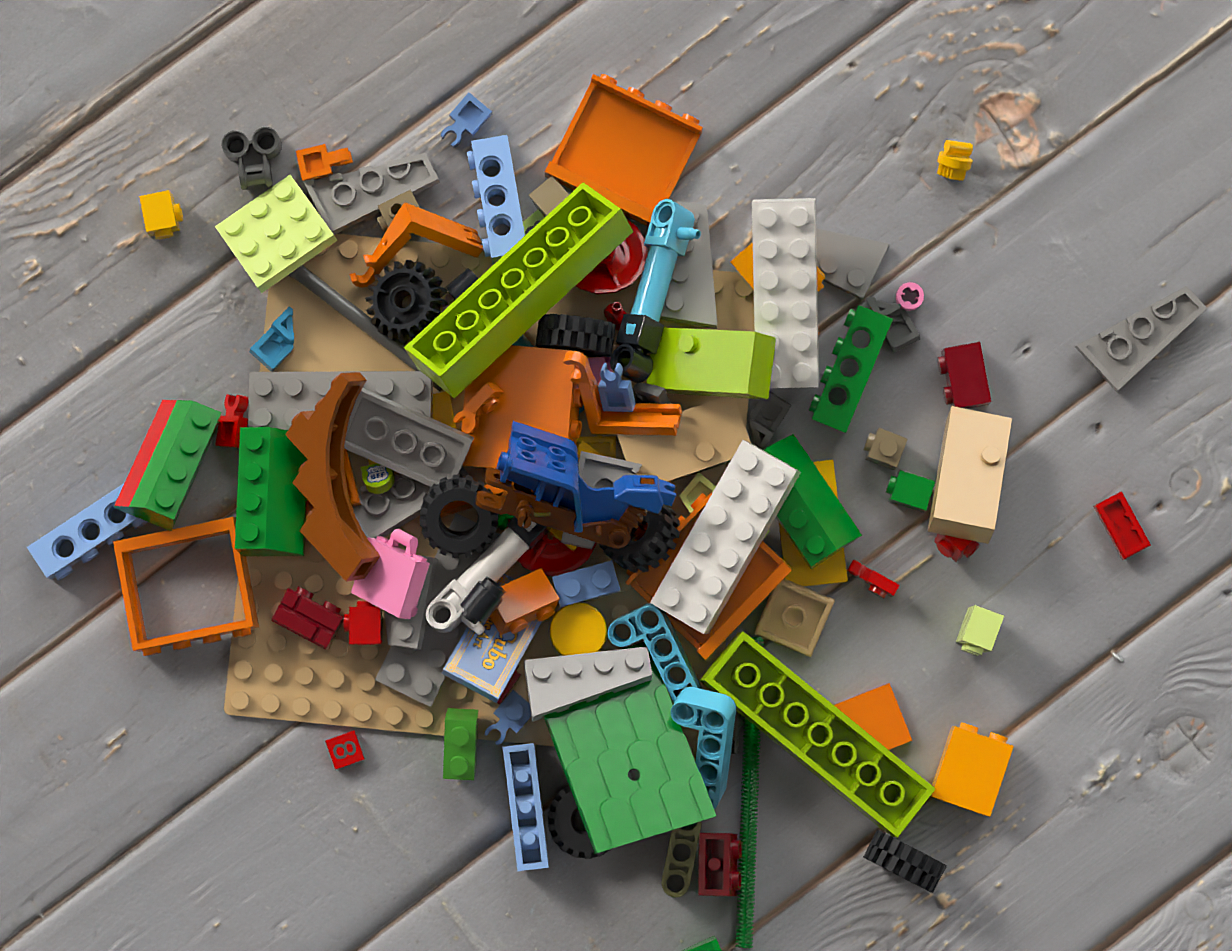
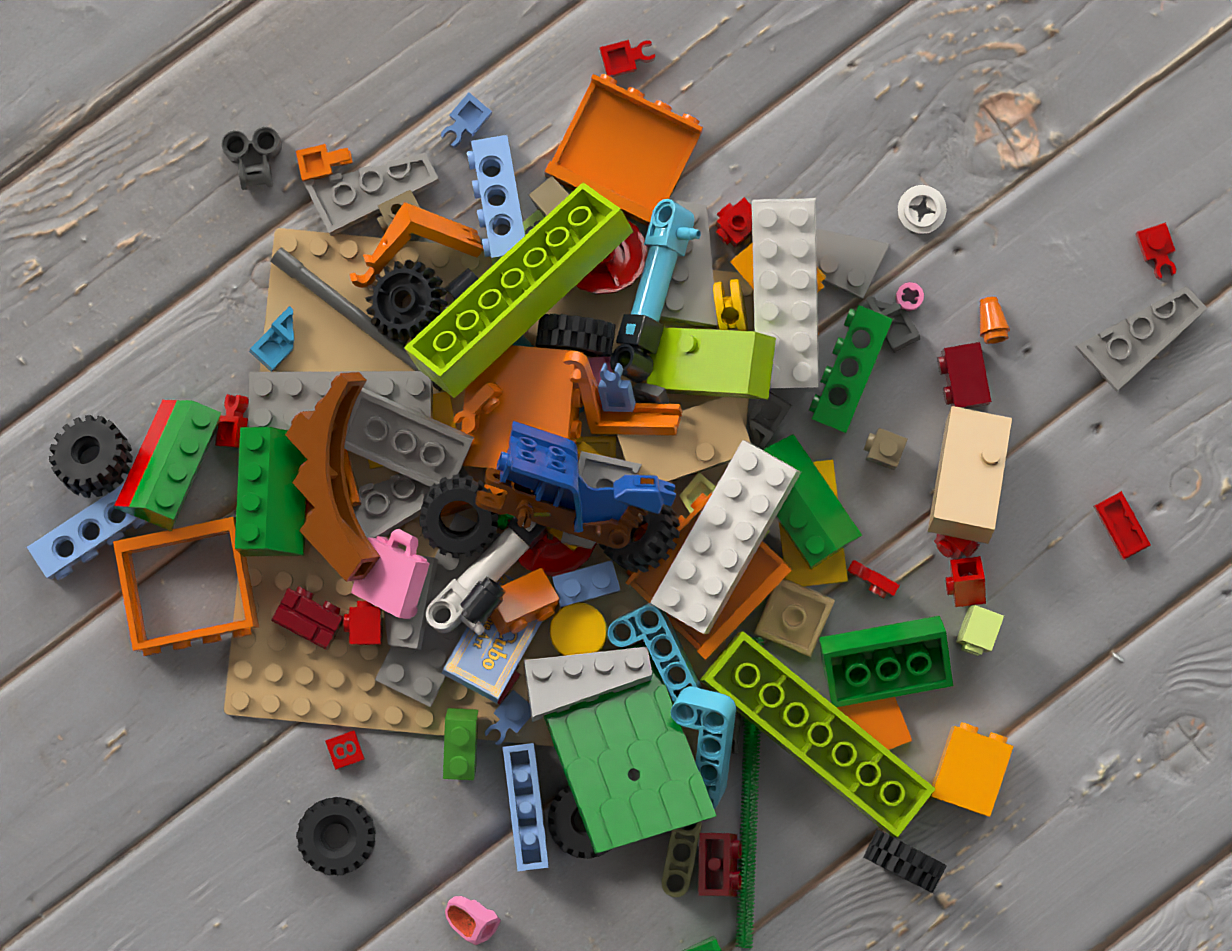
yellow brick [139,190,183,239] -> none
yellowish green plate [215,175,338,293] -> none
lime tile [361,463,395,494] -> none
red piece [603,302,627,331] -> none
green brick [885,470,935,512] -> none
yellow piece [937,140,973,181] -> none
none -> black tyre [49,415,133,498]
none -> black tyre [296,797,376,876]
none -> bright pink rock [445,896,501,945]
none -> red plate [599,40,655,77]
none -> yellow head [713,279,748,331]
none -> red brick [715,197,752,248]
none -> green slope [819,616,954,707]
none -> white gear [898,185,947,234]
none -> red brick [945,556,986,607]
none -> orange cone [979,297,1010,344]
none -> red plate [1135,222,1176,280]

